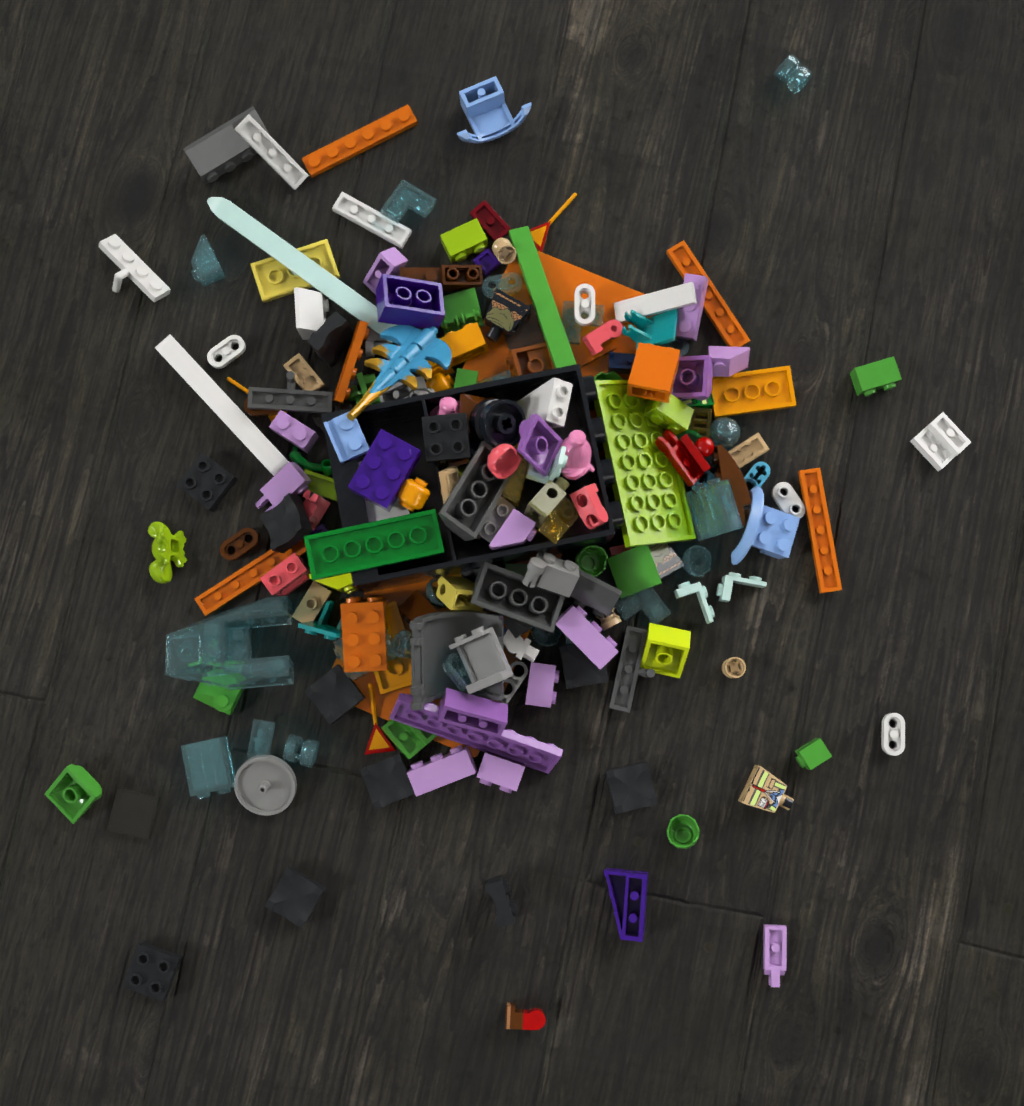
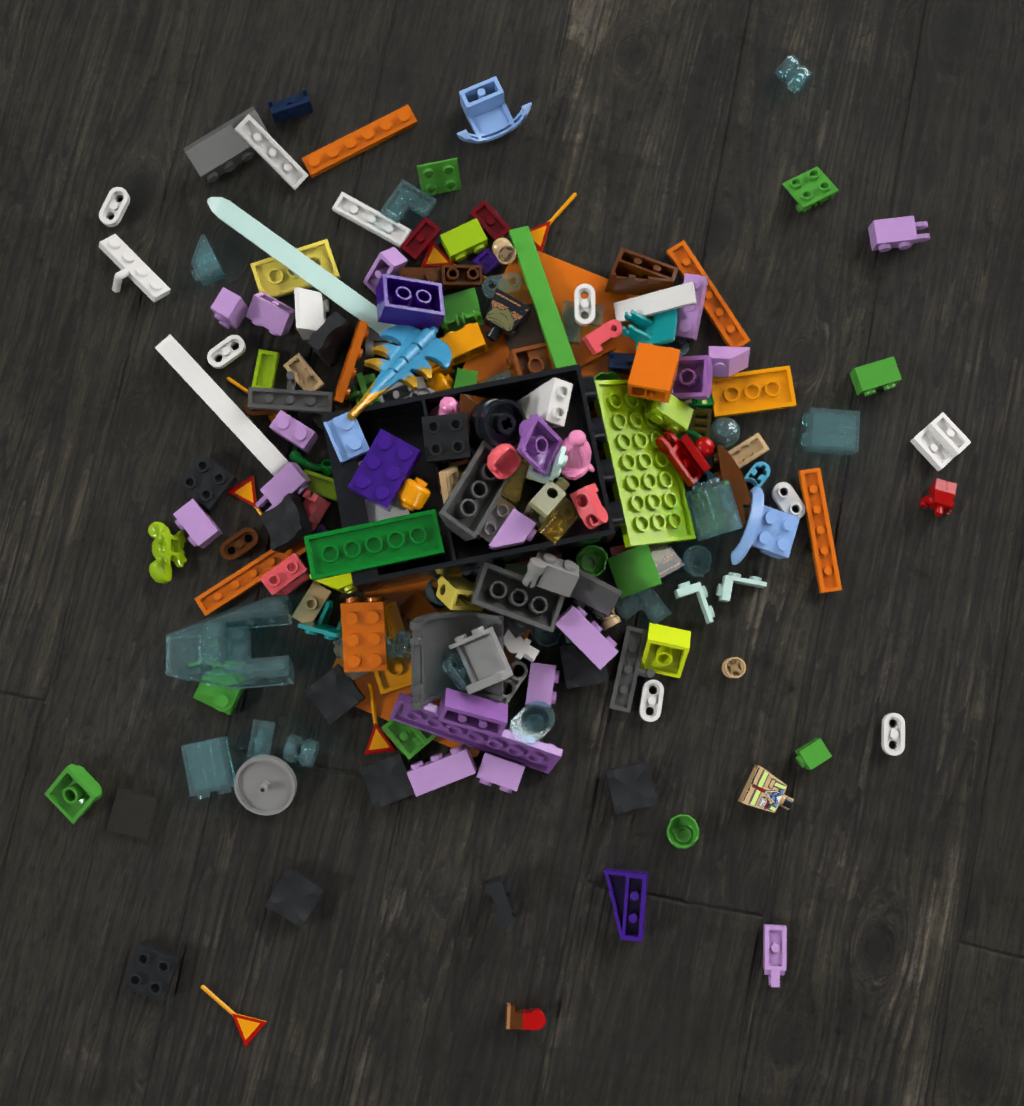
none -> white plate [99,187,130,227]
none -> lavender brick [173,499,223,549]
none -> light orange piece [201,985,267,1047]
none -> lavender brick [210,287,248,330]
none -> piece [228,475,263,515]
none -> lavender brick [245,292,295,336]
none -> lime tile [251,349,280,388]
none -> dark blue hinge [267,88,313,124]
none -> dark red plate [400,217,442,262]
none -> bright green hinge [417,158,462,197]
none -> piece [420,242,490,281]
none -> clear light blue piece [510,701,555,744]
none -> reddish brown wedge [605,247,679,296]
none -> white plate [639,680,664,722]
none -> bright green hinge [782,166,839,213]
none -> clear light blue brick [801,407,860,456]
none -> lavender hinge [868,215,930,252]
none -> red piece [920,478,957,516]

